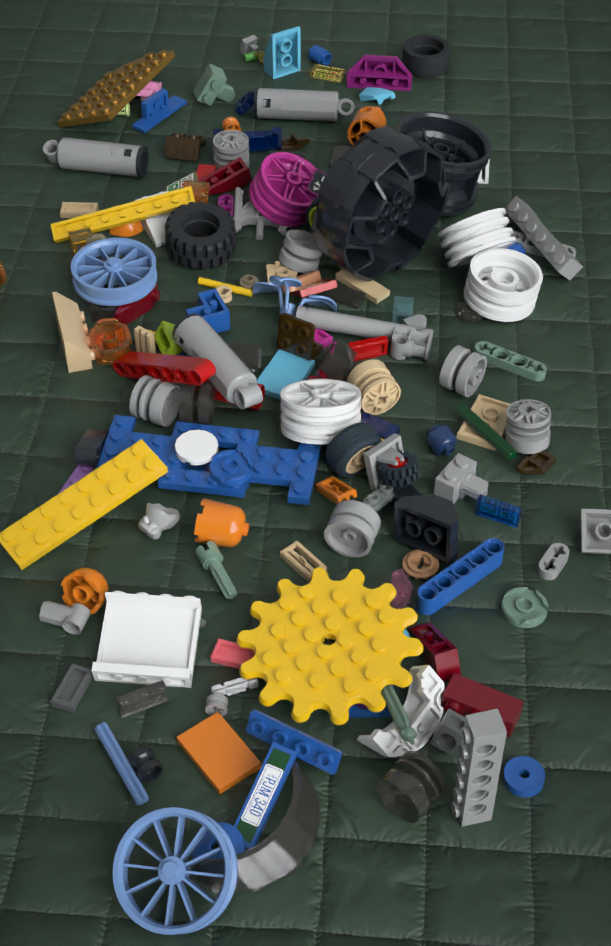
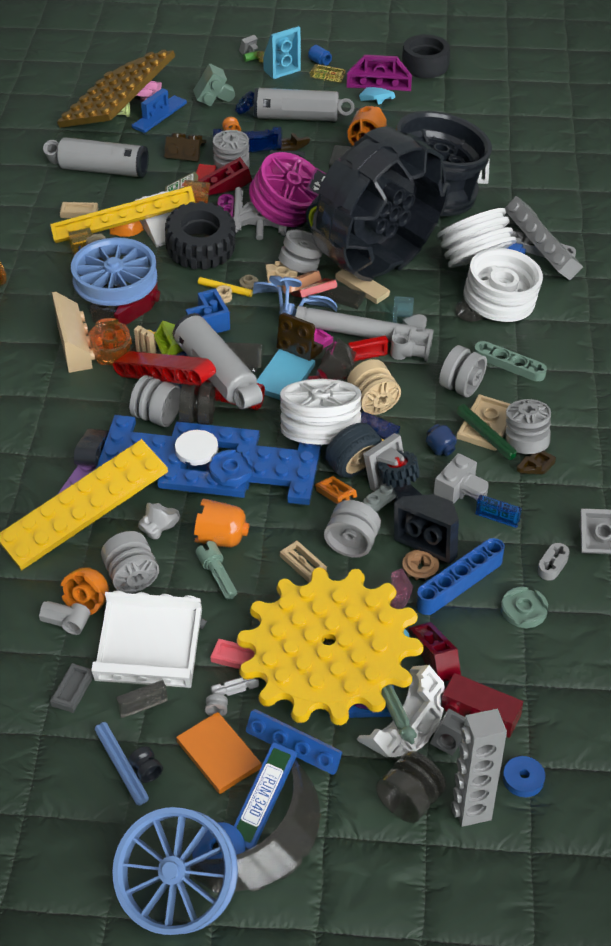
none -> light grey wheel [101,531,159,593]

